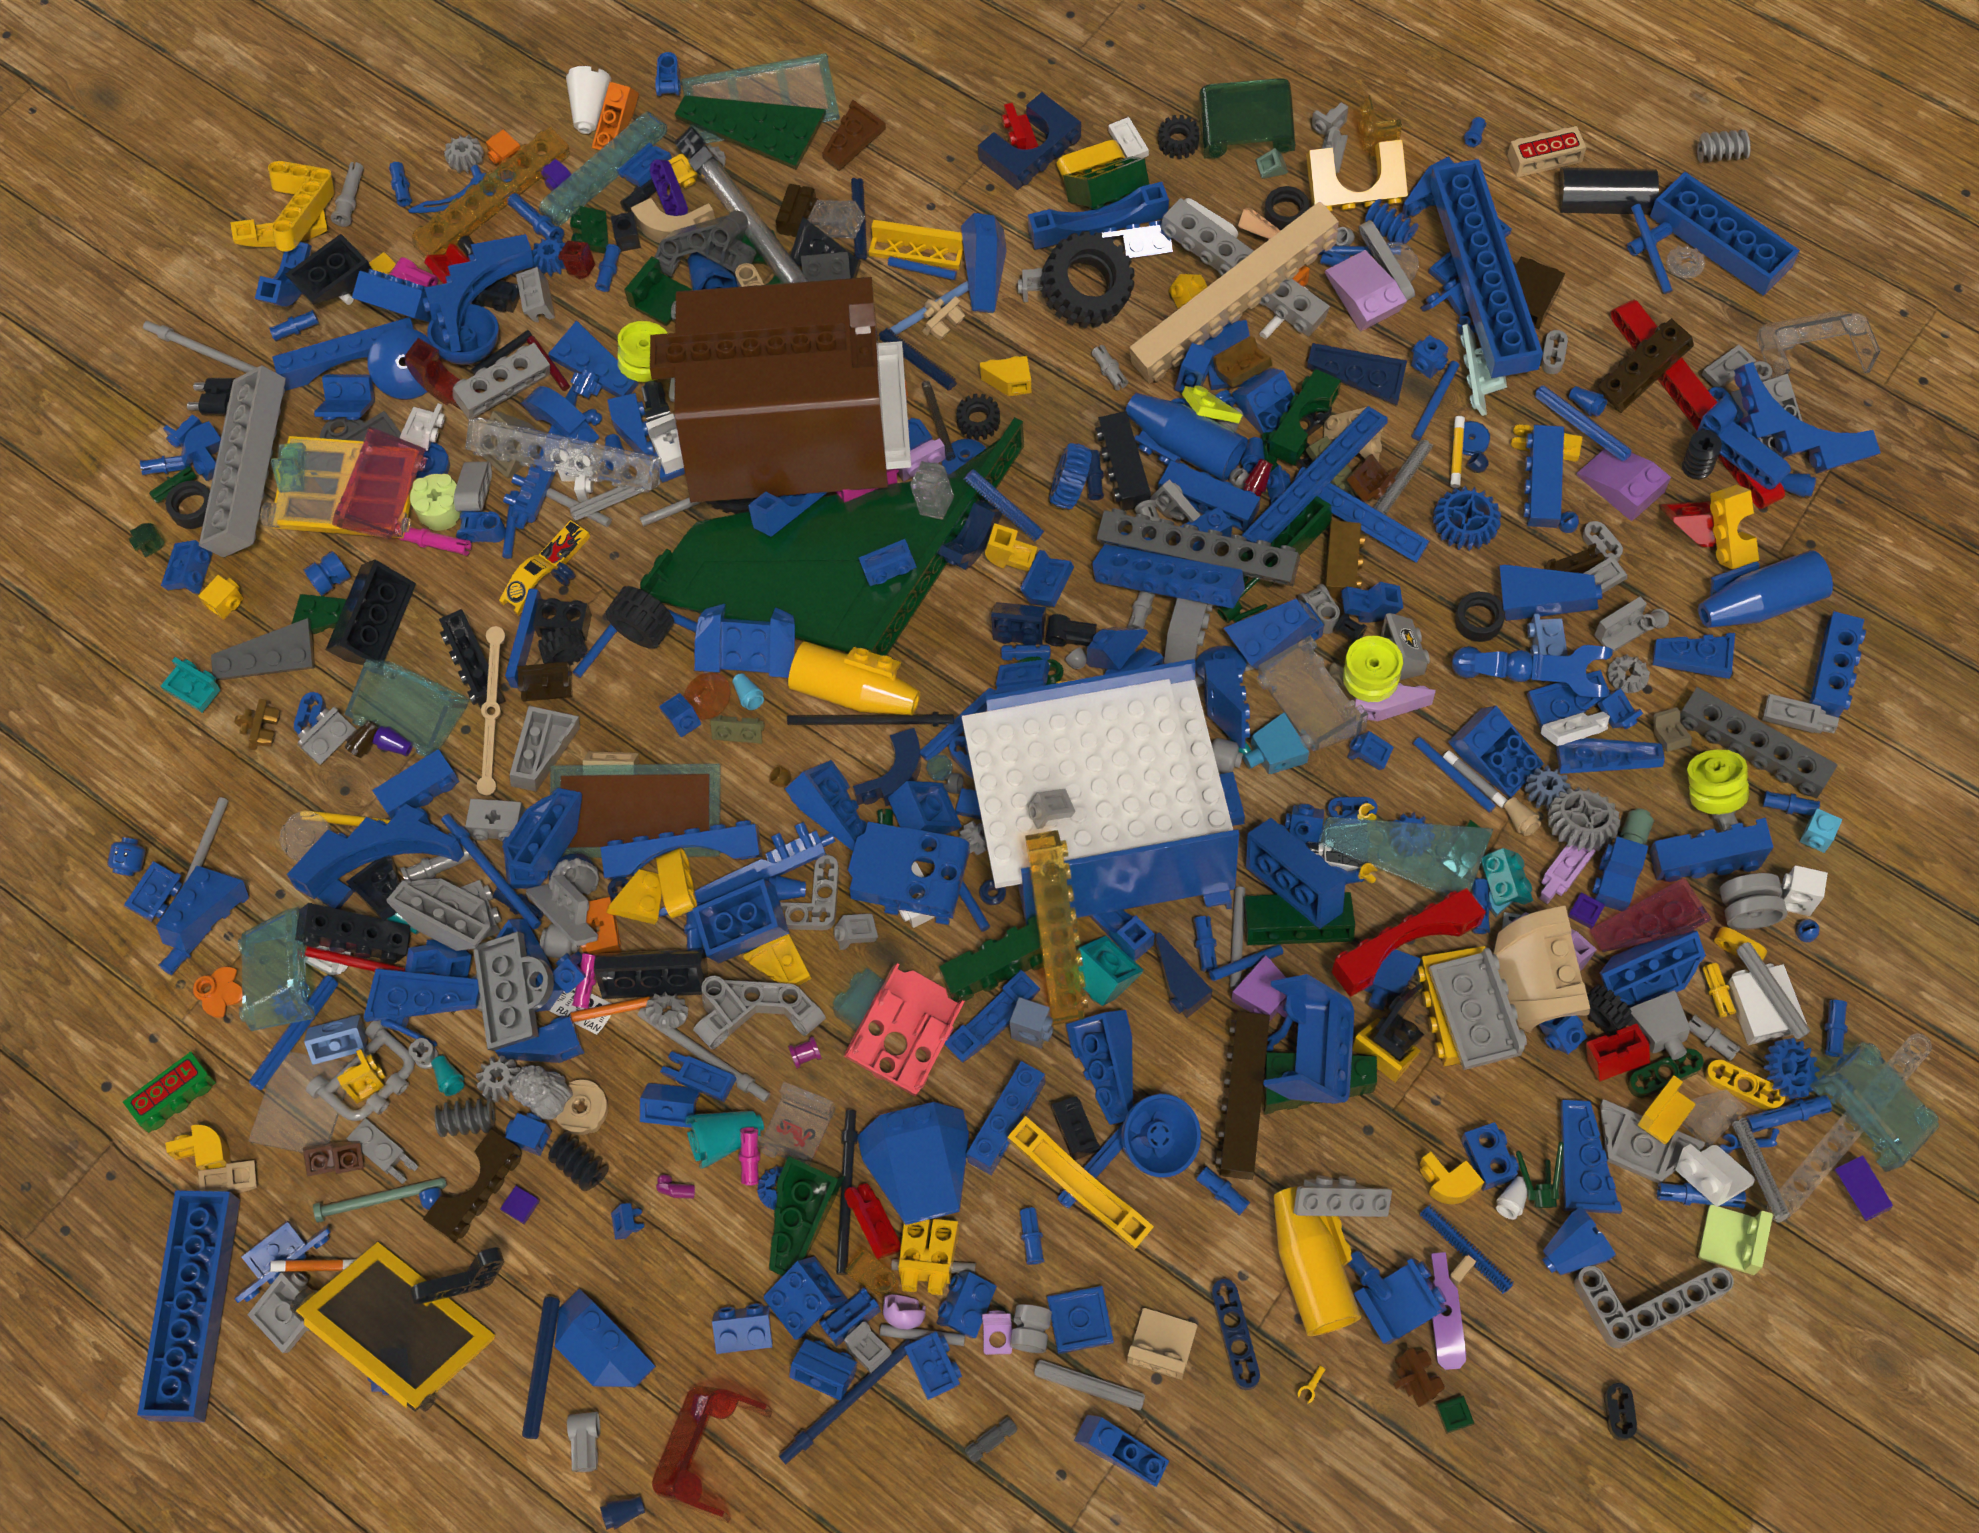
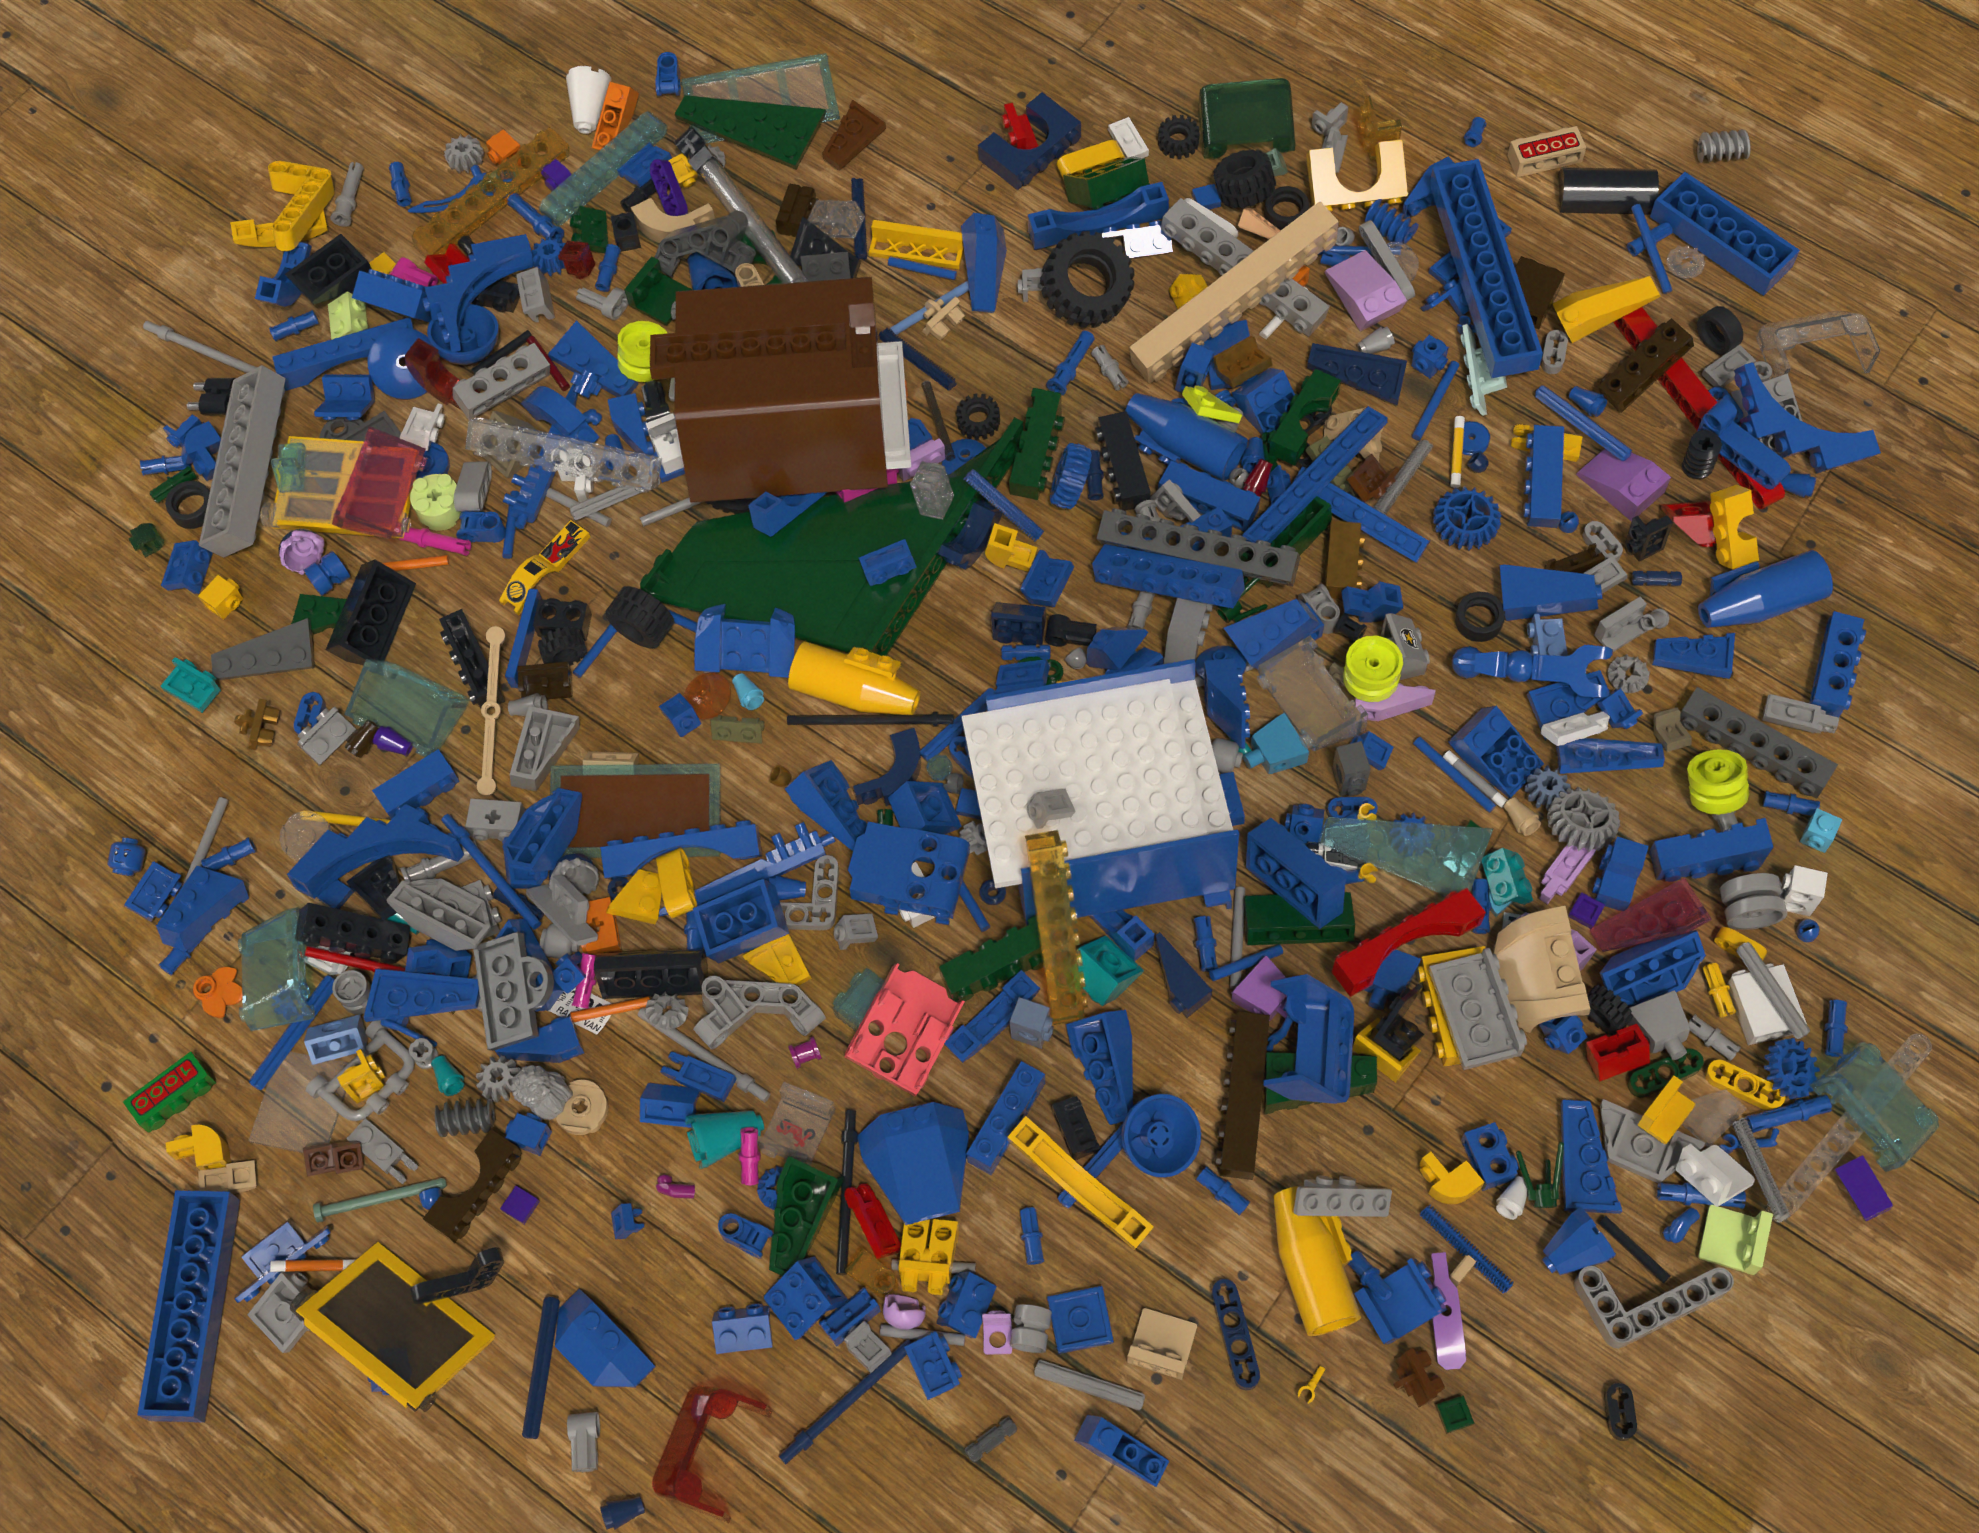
black piece [548,1131,609,1191] -> none
dark blue bush [551,562,576,586] -> none
blue brick [789,1339,857,1401] -> none
yellow slope [980,356,1032,396] -> none
sand green brick [1620,808,1654,844] -> none
none -> blue pin [201,837,257,871]
none -> lavender hair [278,528,325,575]
none -> yellowish green bracket [328,291,368,339]
none -> light grey wheel [332,970,371,1015]
none -> orange bar [382,555,449,571]
none -> light grey cone [508,693,548,717]
none -> light grey piece [576,287,628,320]
none -> blue piece [718,1213,774,1259]
none -> dark green wedge [1009,388,1065,500]
none -> blue pin [1046,330,1095,396]
none -> blue tile [1192,184,1221,210]
none -> black tyre [1213,149,1276,208]
none -> dark grey brick [1332,741,1371,796]
none -> light grey cone [1357,327,1395,354]
none -> yellow wedge [1553,276,1661,343]
none -> black bar [1599,1216,1671,1284]
none -> black bracket [1625,515,1673,562]
none -> dark blue axle [1631,571,1682,586]
none -> blue arm [1663,1208,1700,1243]
none -> black tyre [1697,306,1744,355]

